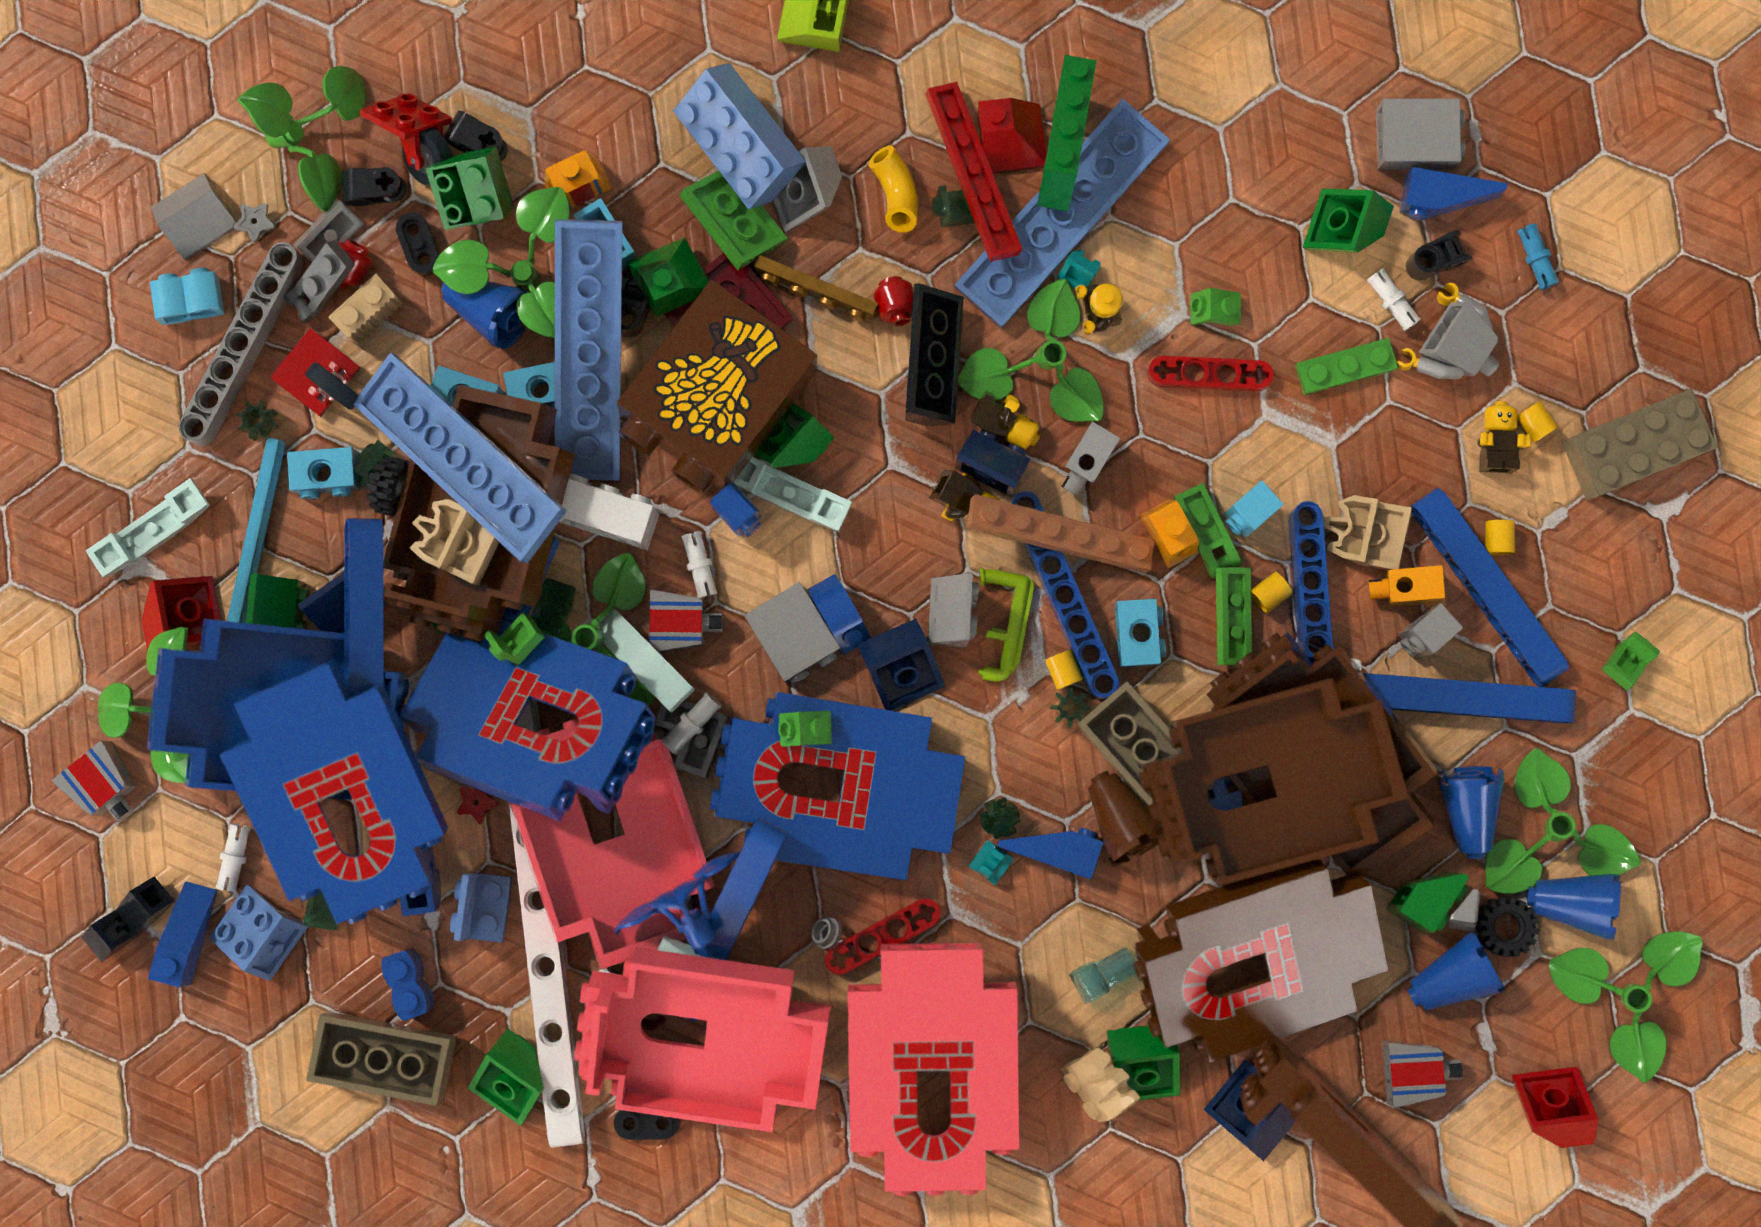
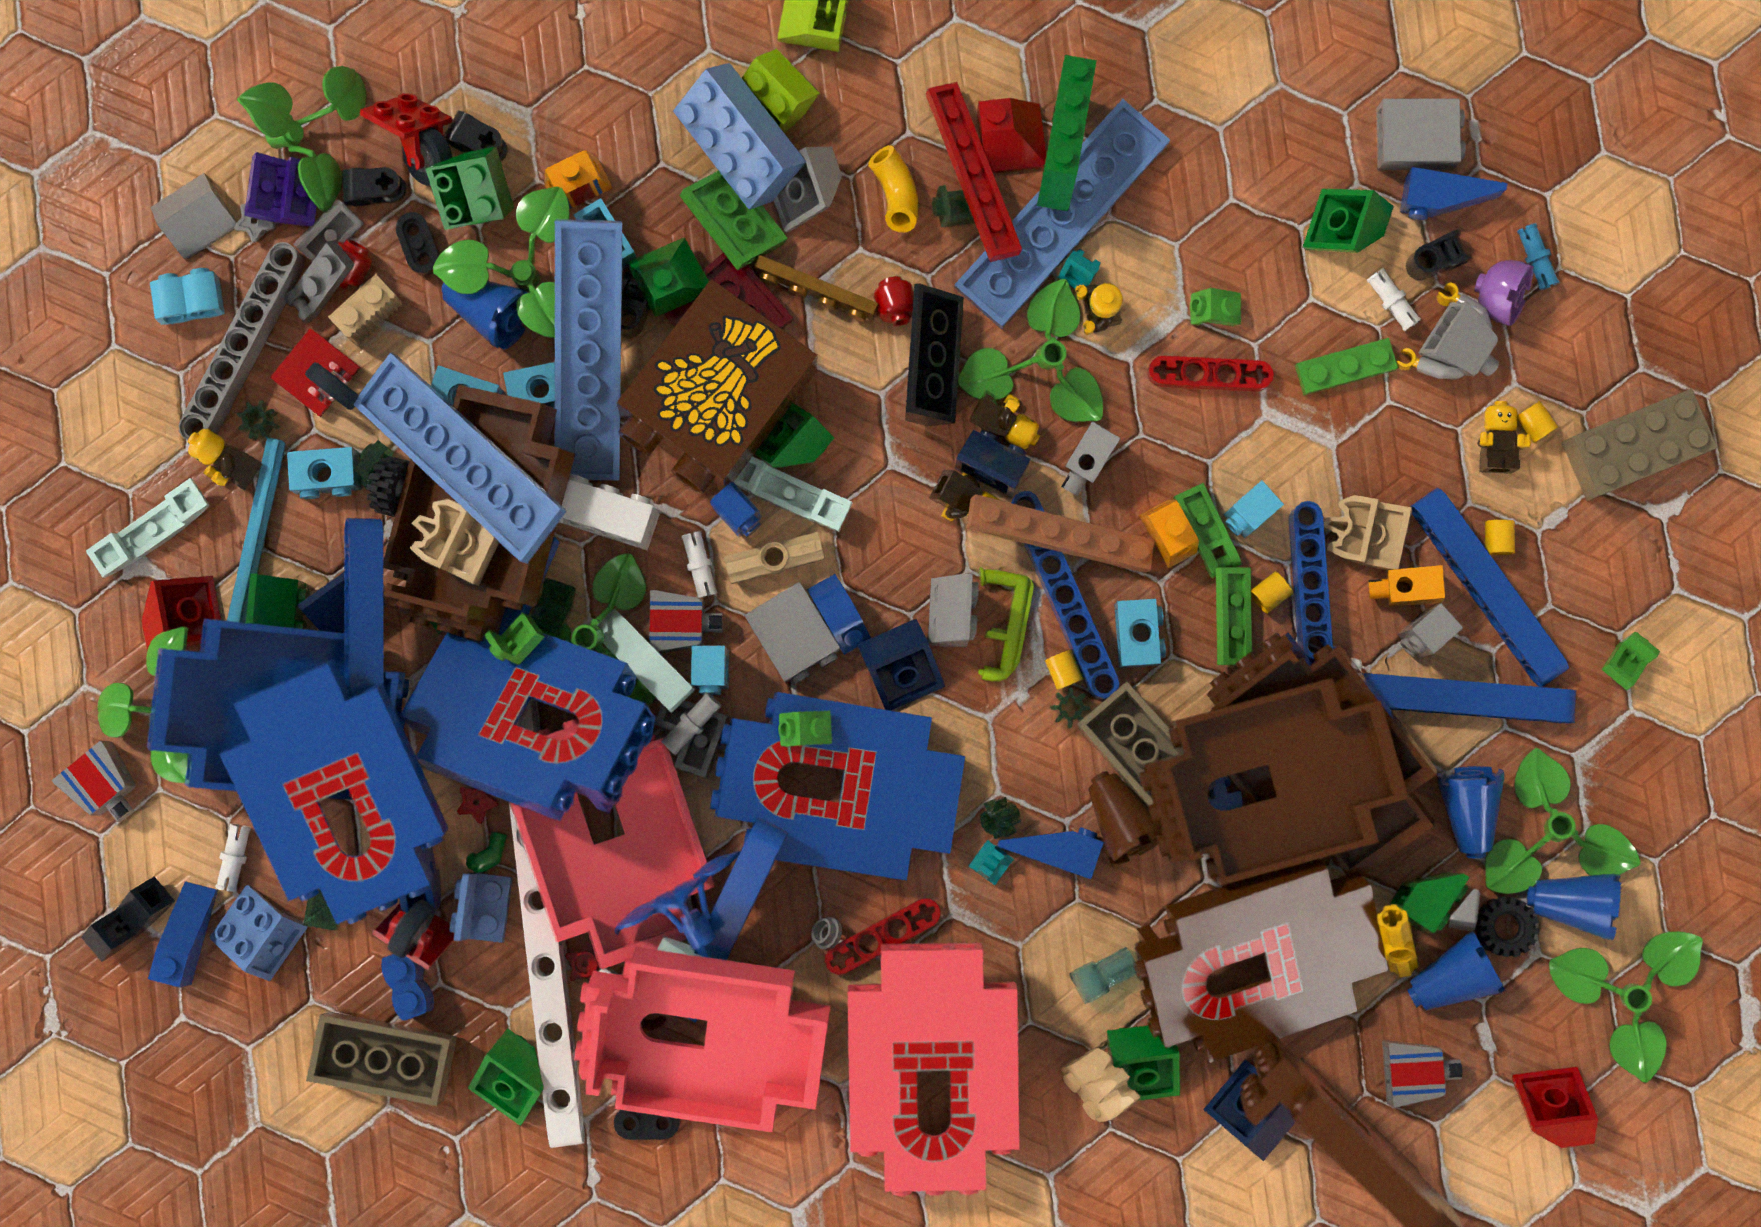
none -> piece [187,429,262,491]
none -> dark purple slope [244,152,317,226]
none -> plate [373,899,454,970]
none -> green arm [466,831,507,873]
none -> red plate [565,941,599,981]
none -> medium azure brick [691,646,729,695]
none -> tan piece [724,532,825,584]
none -> lime slope [742,48,820,133]
none -> yellow piece [1377,905,1419,977]
none -> medium lavender cylinder [1475,260,1534,326]

